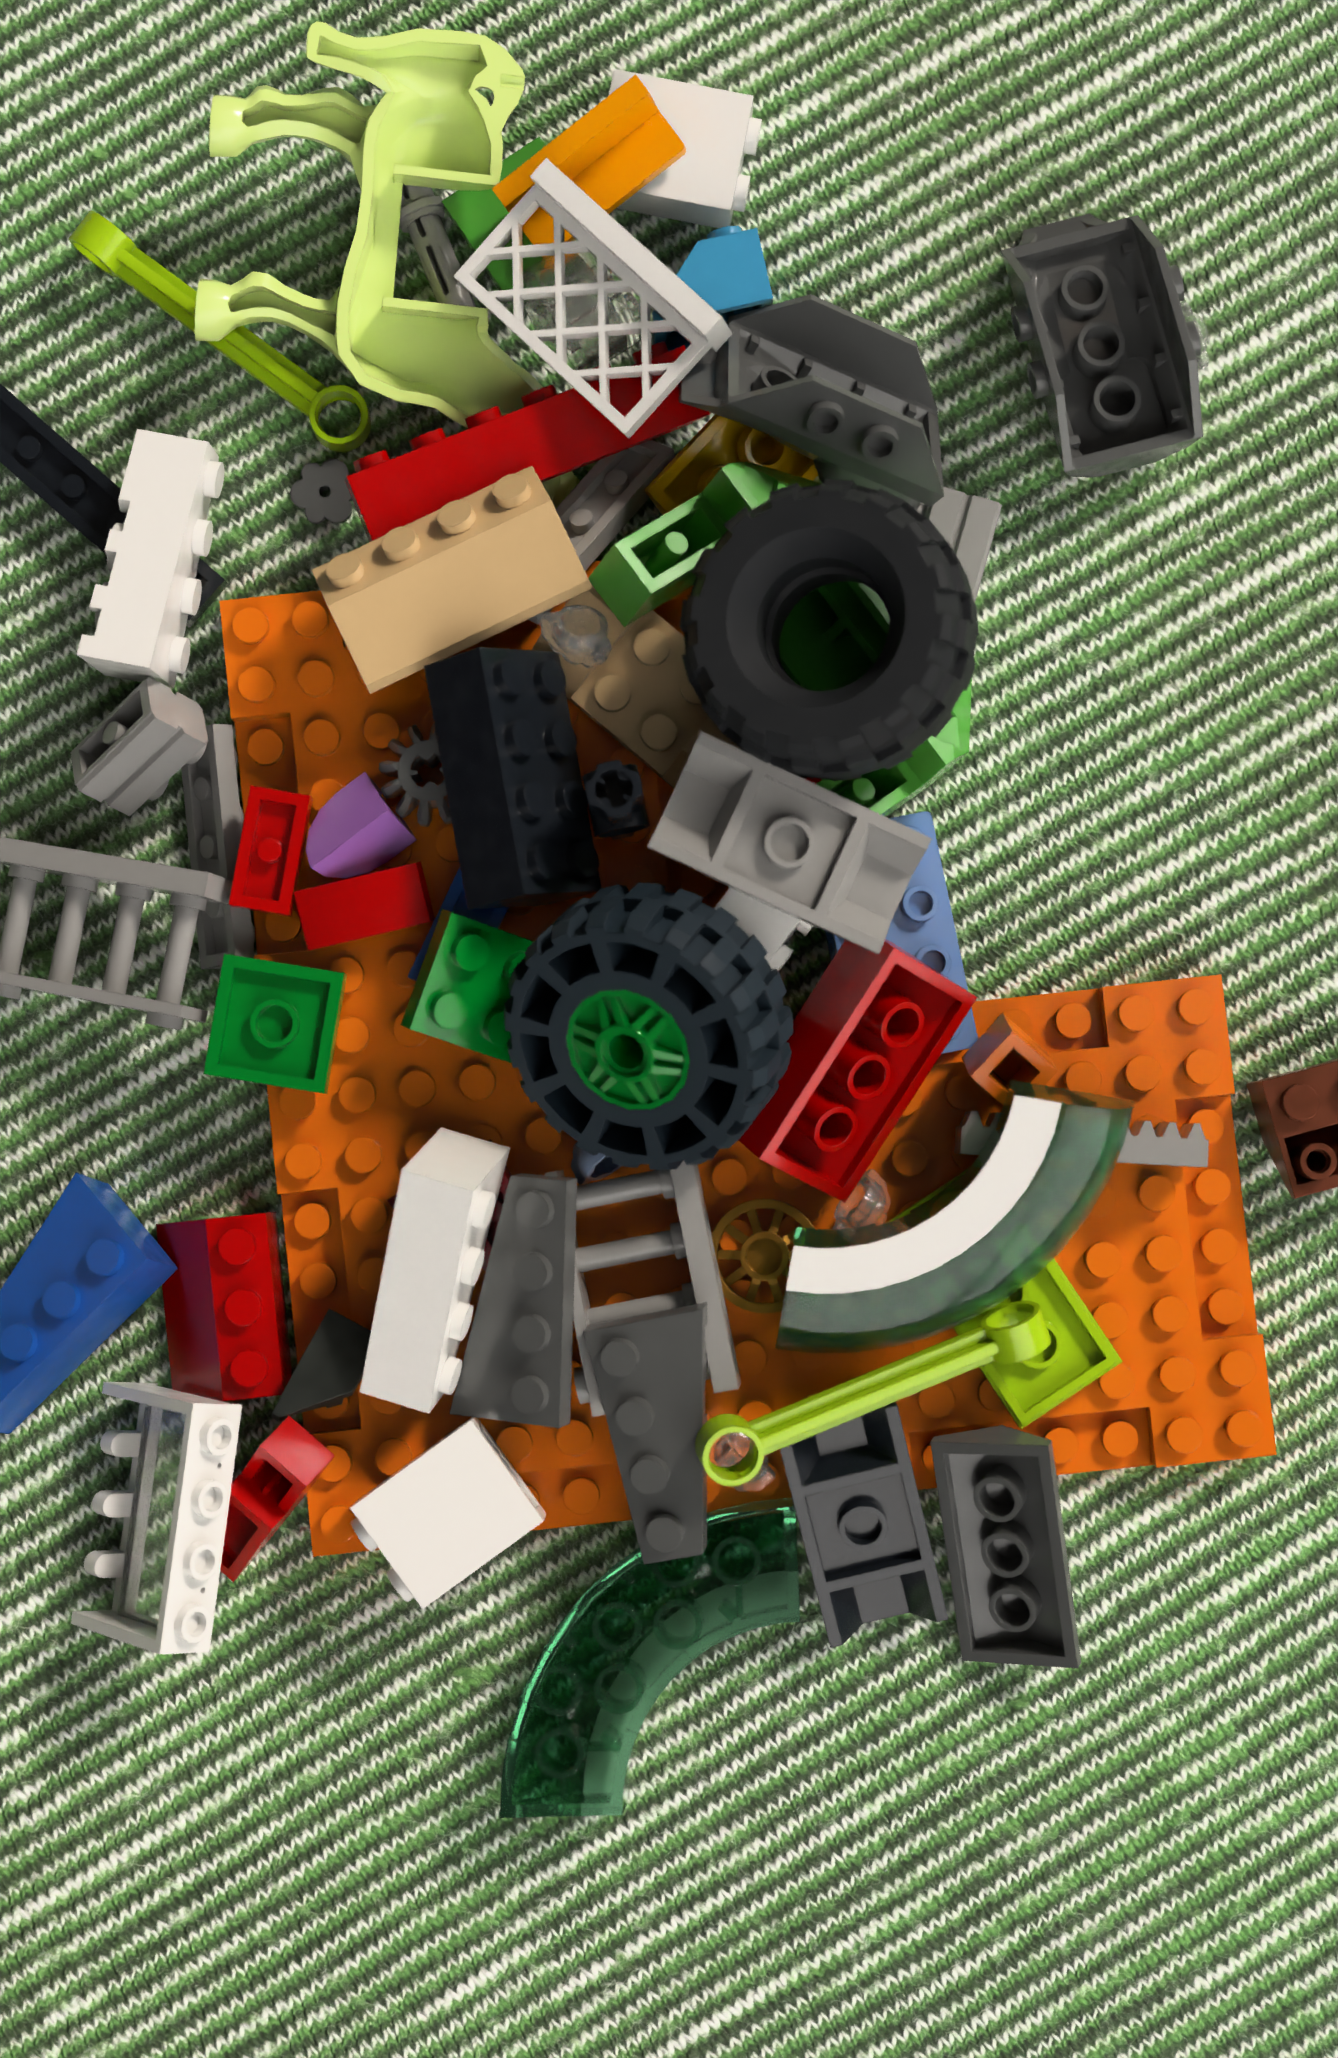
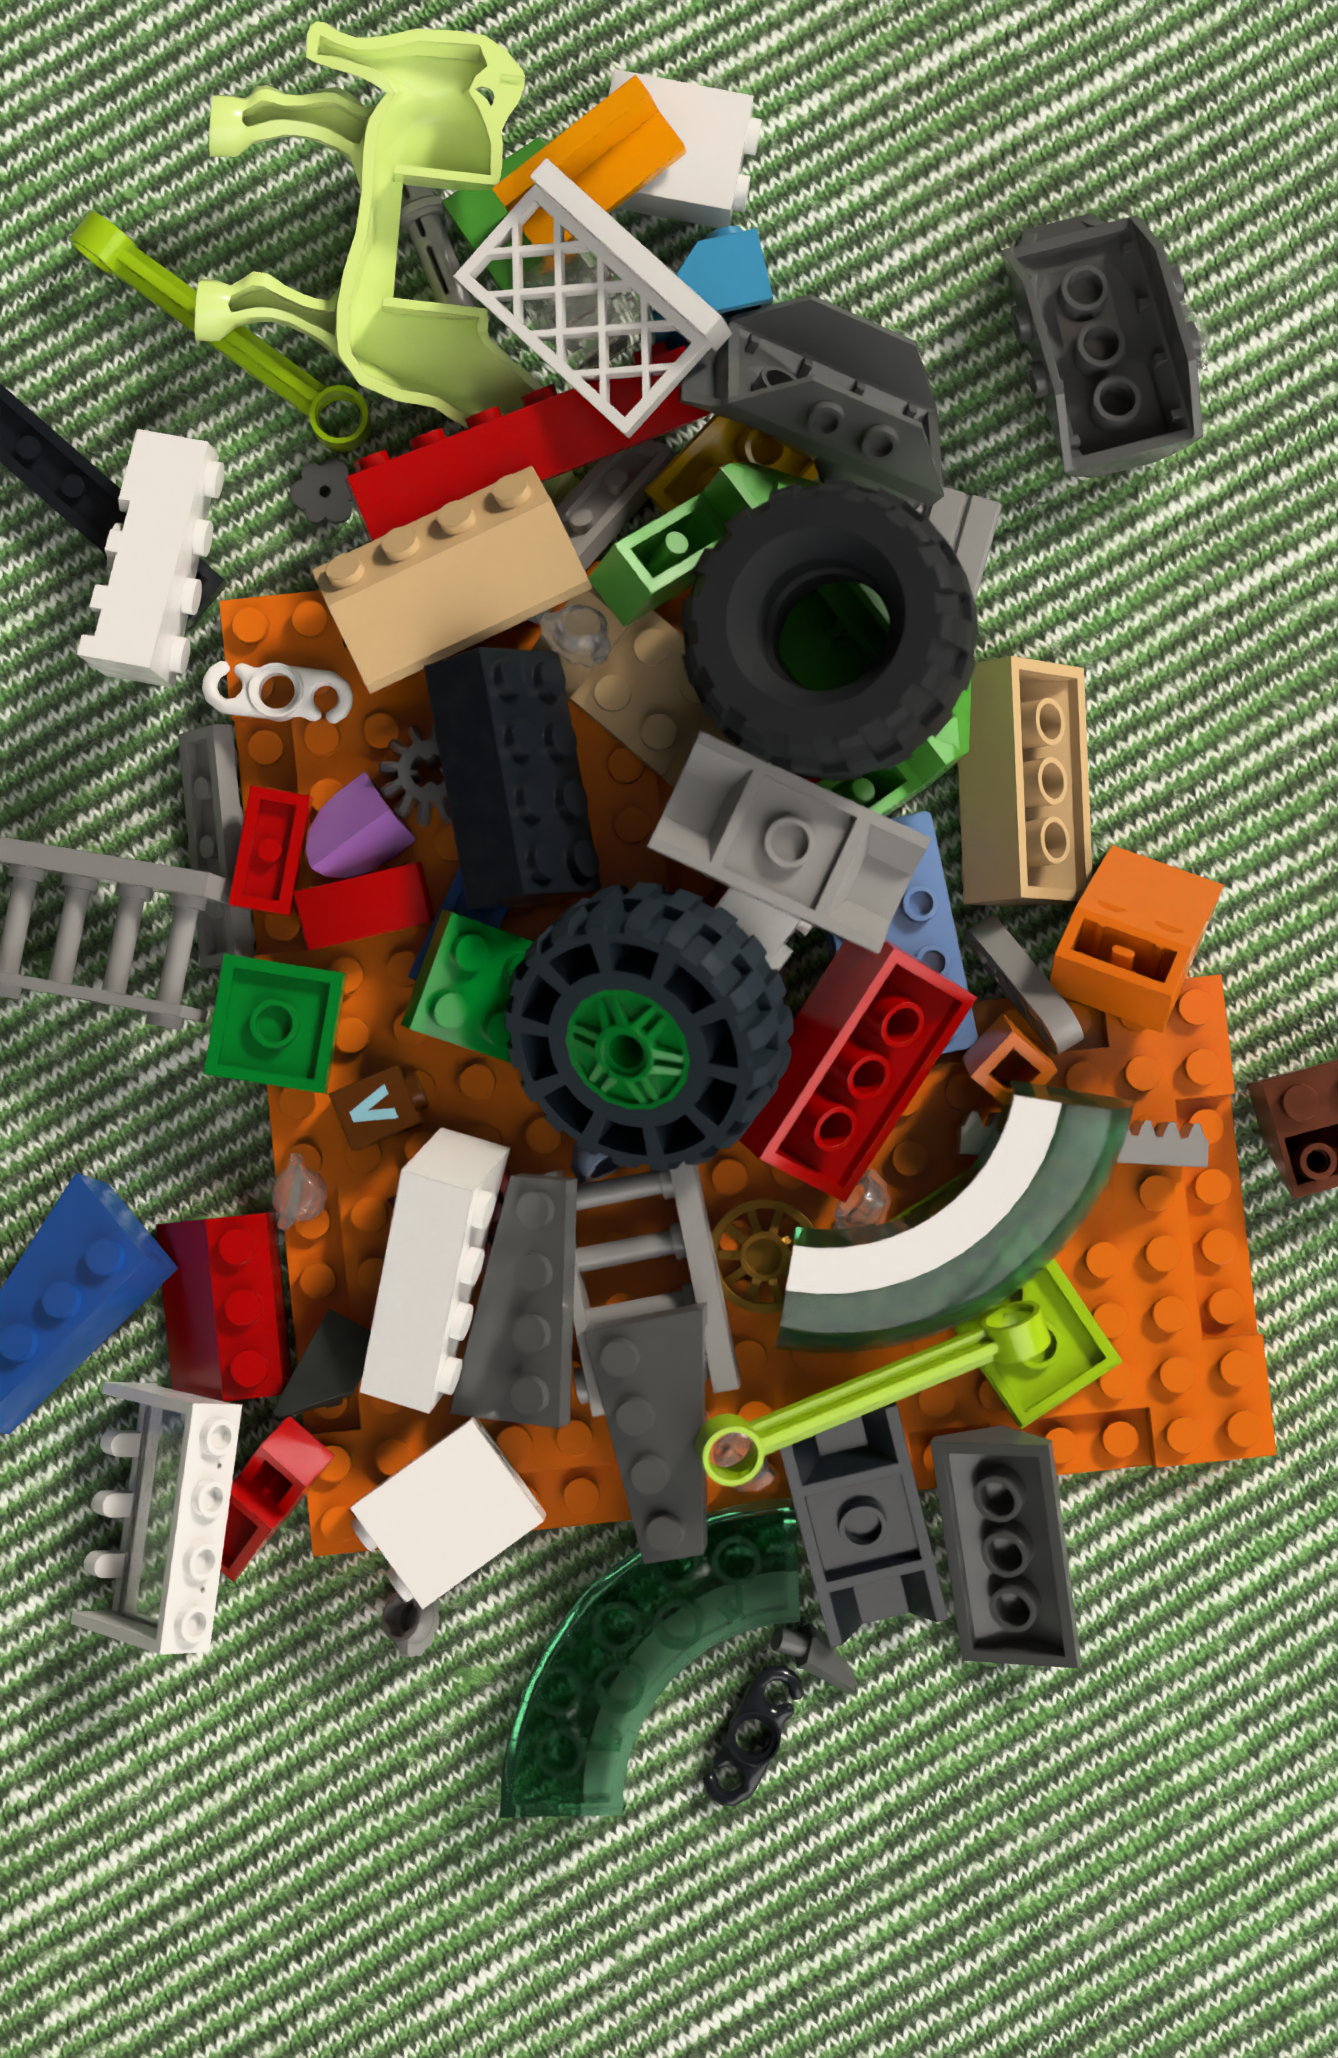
light grey brick [70,676,209,816] -> none
black piece [582,760,650,840] -> none
none -> white piece [202,661,354,724]
none -> clear piece [272,1153,327,1231]
none -> reddish brown brick [328,1065,430,1151]
none -> light grey piece [382,1592,440,1657]
none -> black piece [702,1665,804,1806]
none -> dark grey bar [771,1623,856,1694]
none -> tan slope [957,656,1093,907]
none -> light grey beam [965,915,1084,1055]
none -> orange slope [1049,845,1224,1033]

